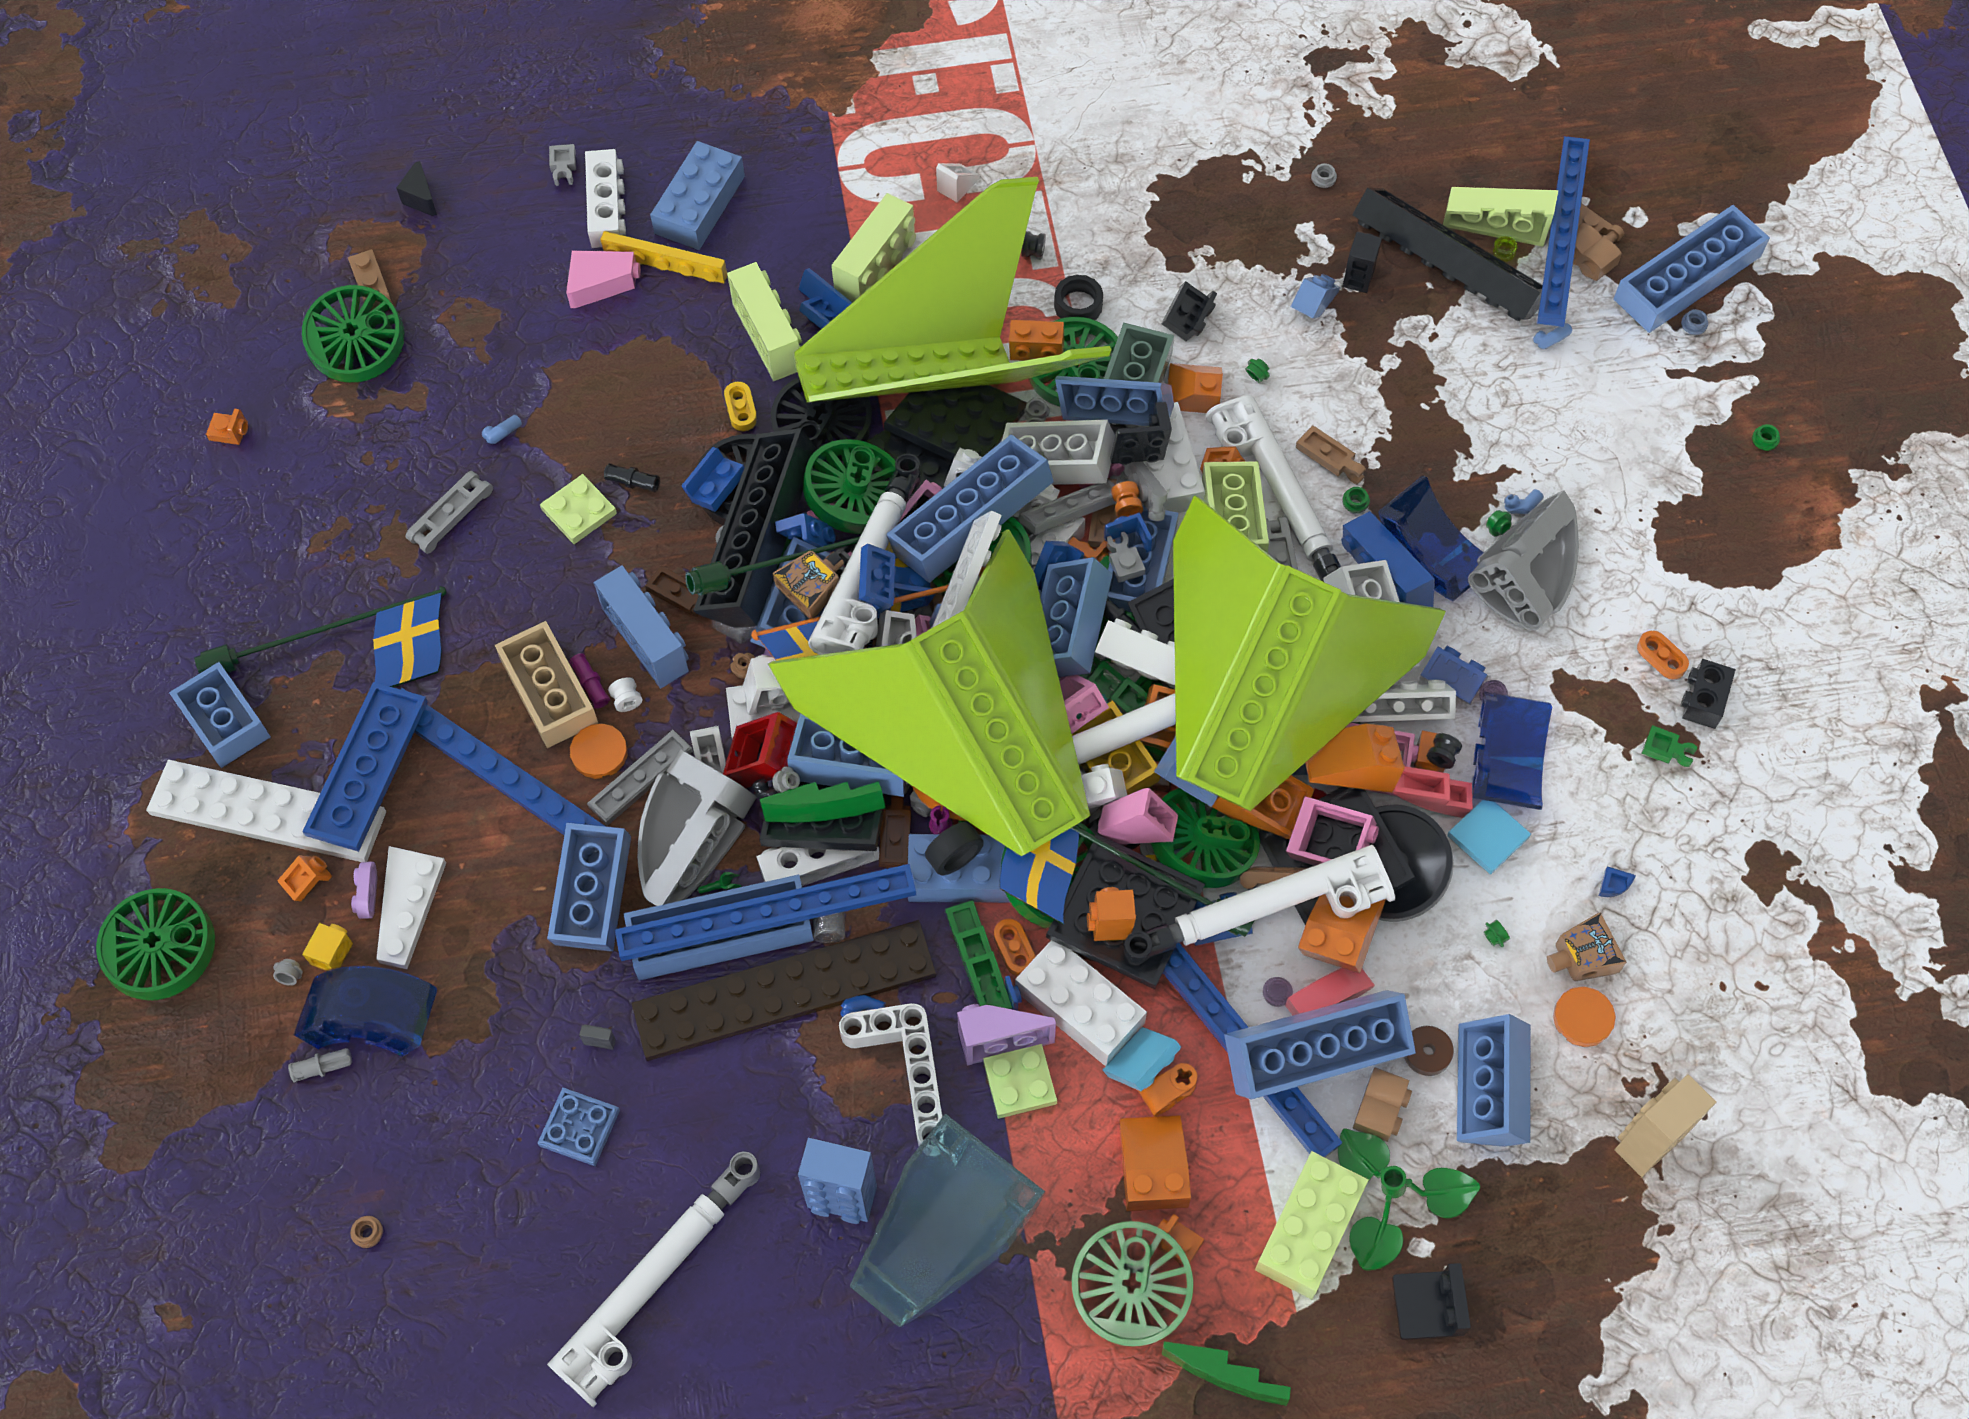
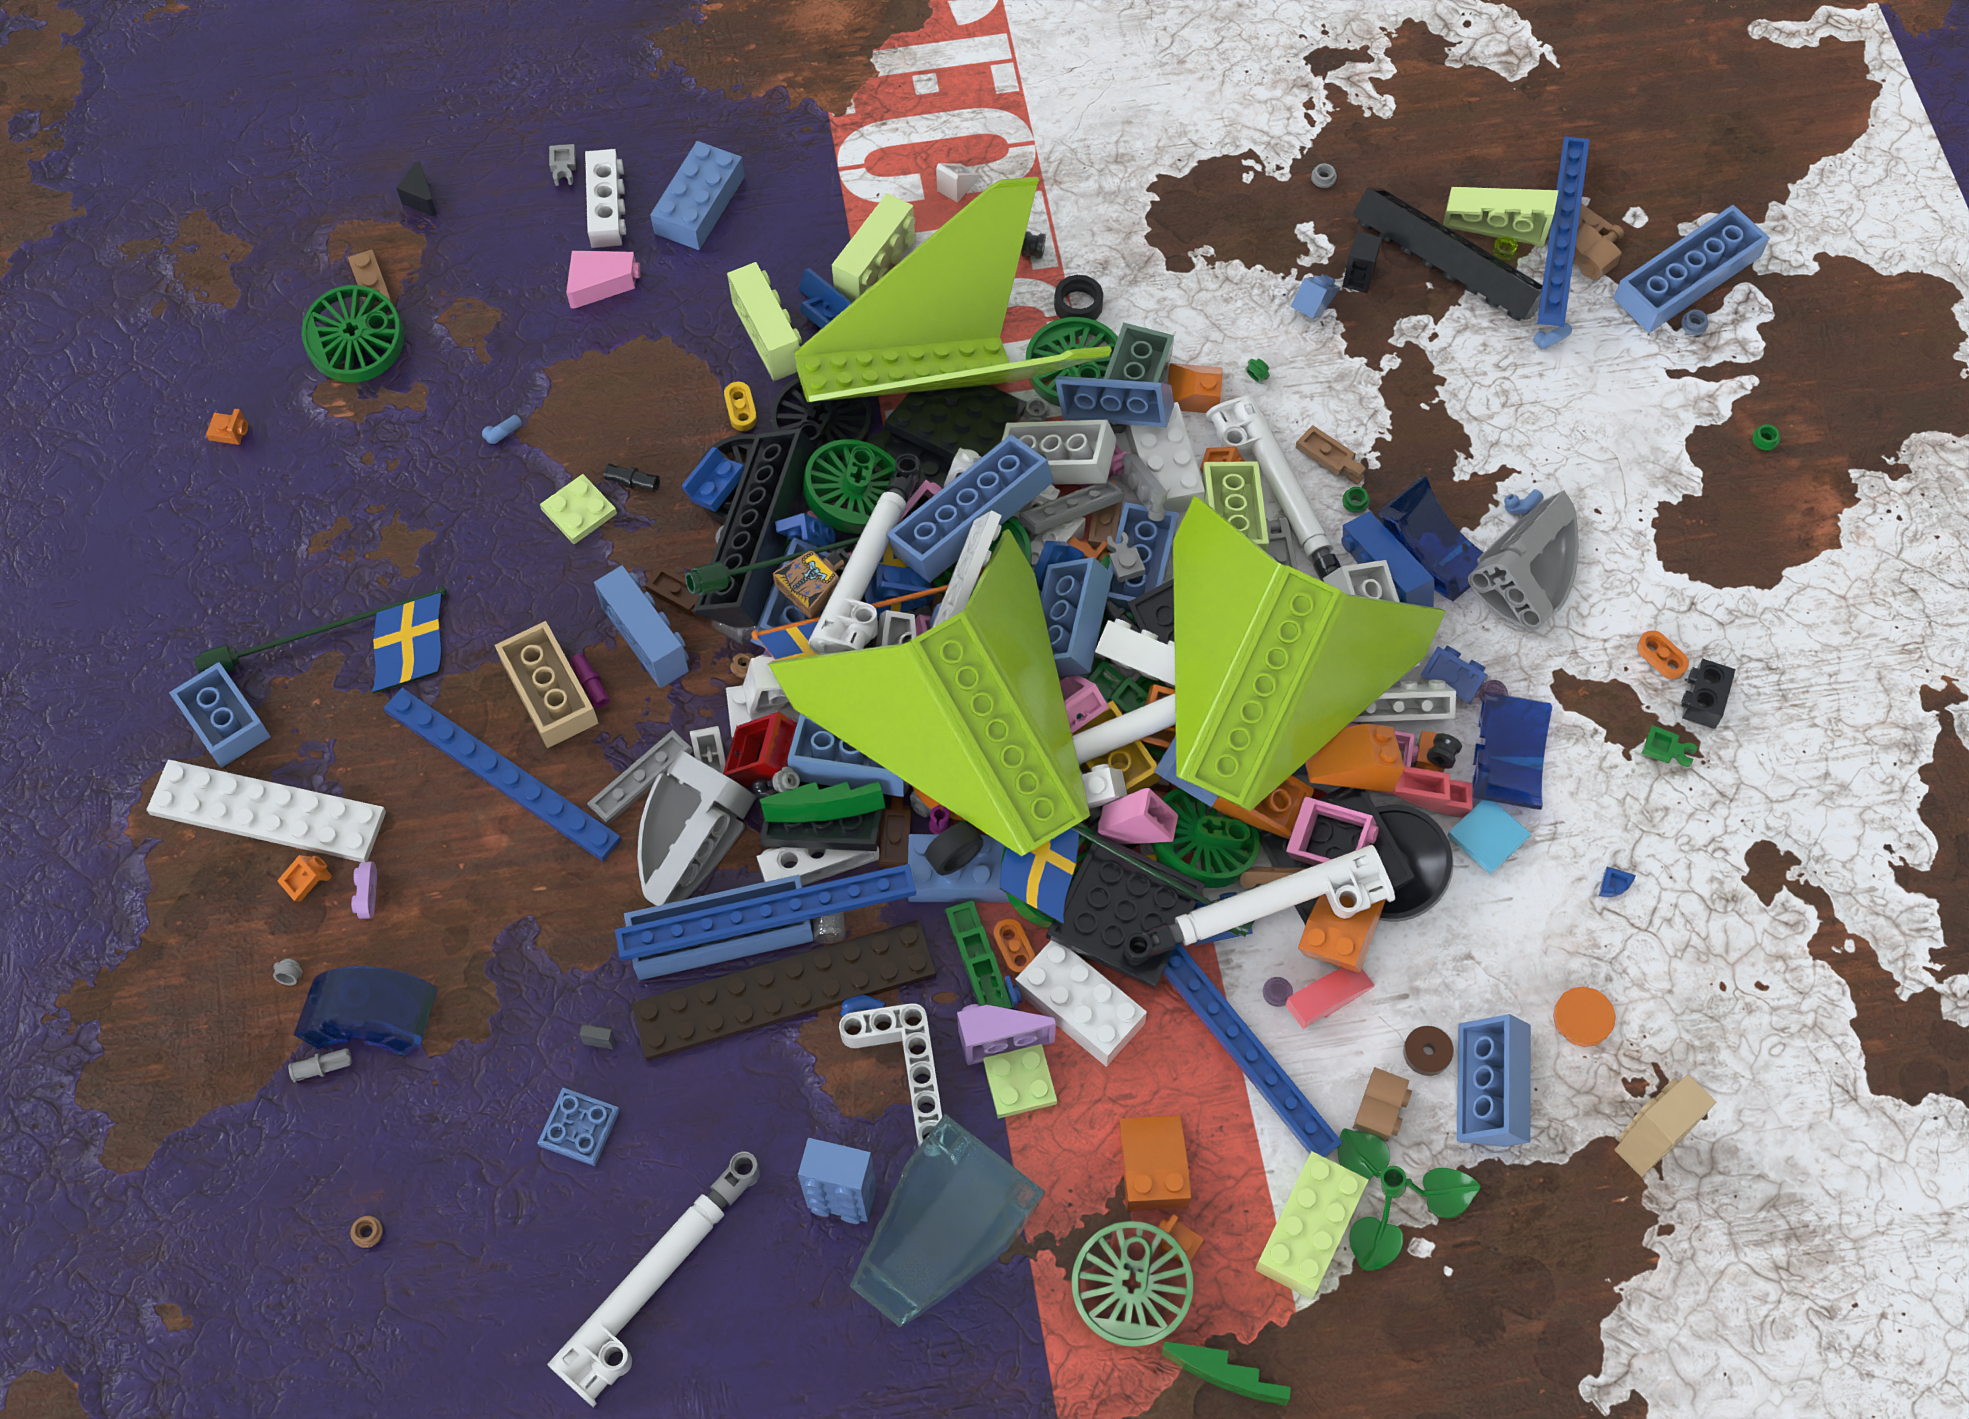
green piece [96,888,215,1000] -> none
blue plate [302,682,428,852] -> none
yellow brick [302,923,353,974] -> none
white wing [377,846,446,969] -> none
light grey plate [406,471,493,554] -> none
medium blue brick [547,823,631,951] -> none
orange tile [570,724,628,779] -> none
yellow plate [600,231,727,283] -> none
white wheel [608,677,643,712] -> none
green hand [698,872,741,894] -> none
blue bracket [859,544,896,614] -> none
orange brick [1009,320,1064,361] -> none
orange brick [1087,887,1136,941] -> none
medium azure tile [1103,1027,1181,1091] -> none
blue bracket [1104,513,1152,552] -> none
black bracket [1110,402,1172,465] -> none
orange wheel [1111,481,1143,518] -> none
orange piece [1137,1063,1197,1117] -> none
black bracket [1161,281,1217,341] -> none
medium blue brick [1224,990,1416,1100] -> none
black bracket [1392,1263,1471,1340] -> none
green plate [1483,919,1510,947] -> none
green plate [1486,510,1512,537] -> none
medium nougat torso [1547,912,1627,981] -> none

